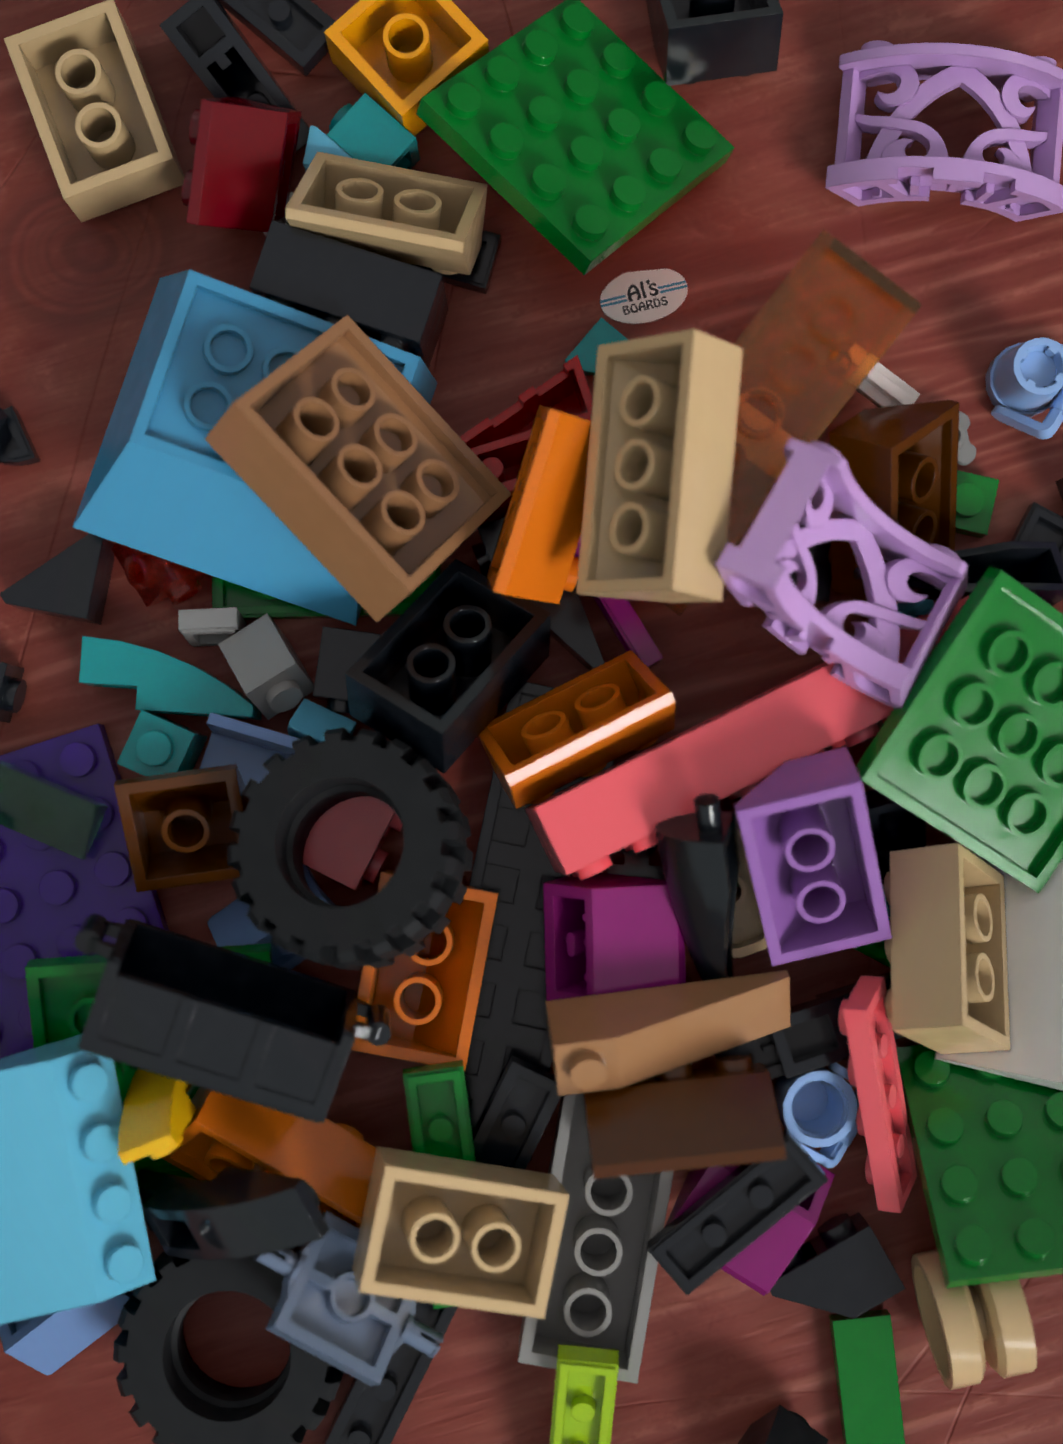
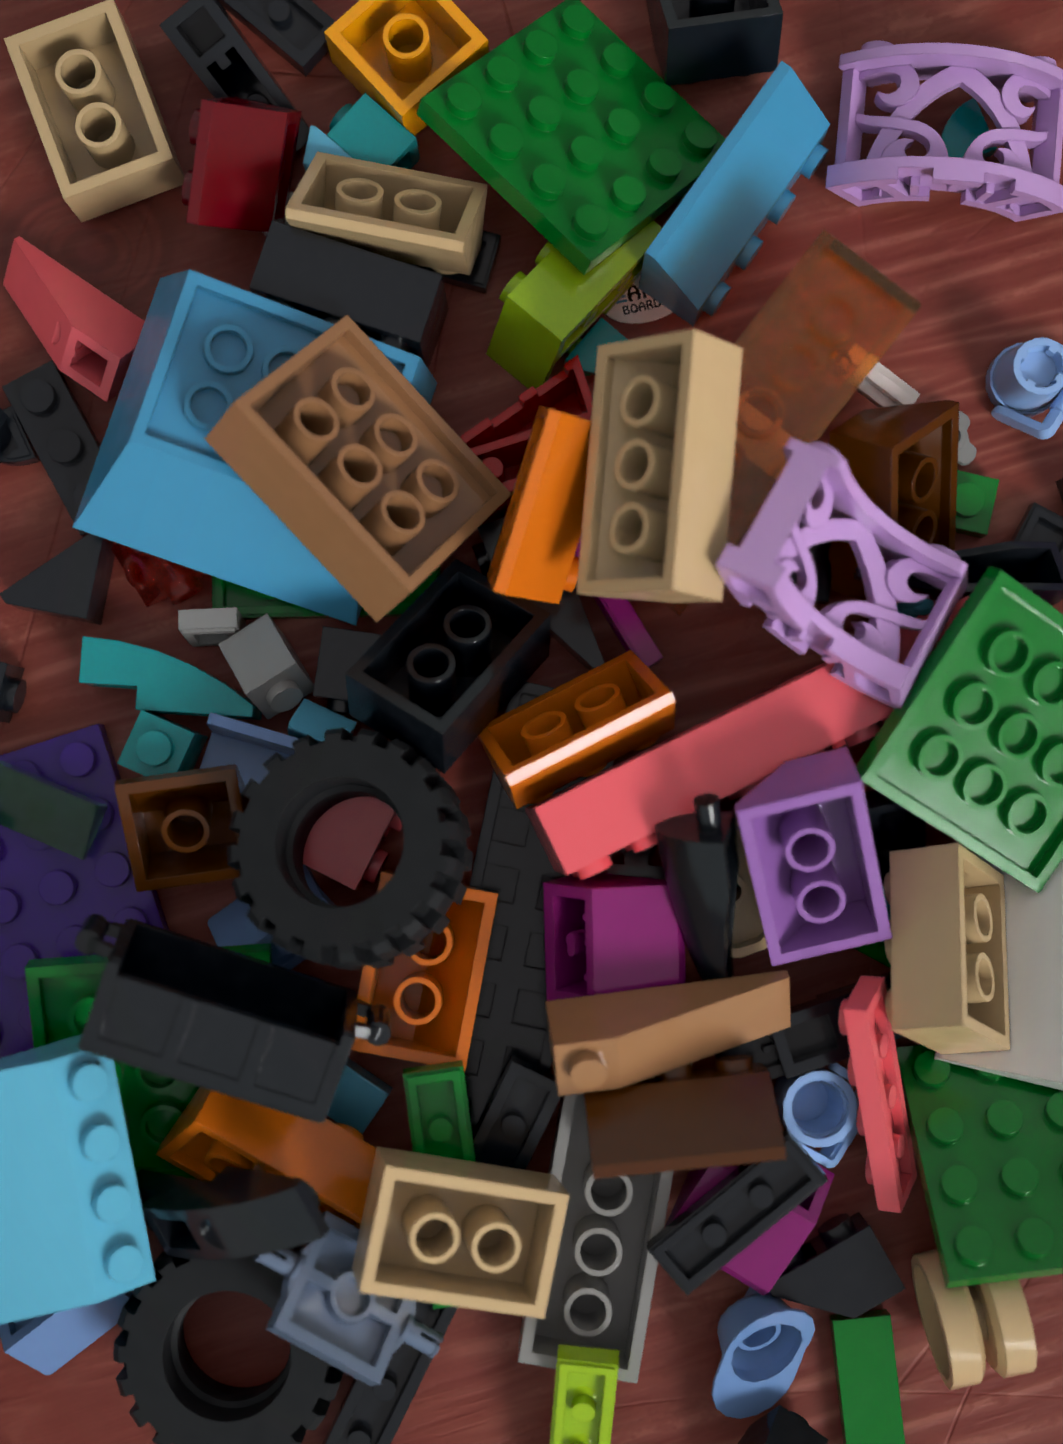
yellow slope [118,1068,197,1165] -> none
none -> black plate [2,360,101,537]
none -> coral slope [3,236,145,402]
none -> medium azure slope [327,1058,392,1134]
none -> lime wedge [486,221,662,389]
none -> dark azure slope [638,61,830,326]
none -> medium blue piece [711,1287,815,1419]
none -> teal tile [941,98,997,159]

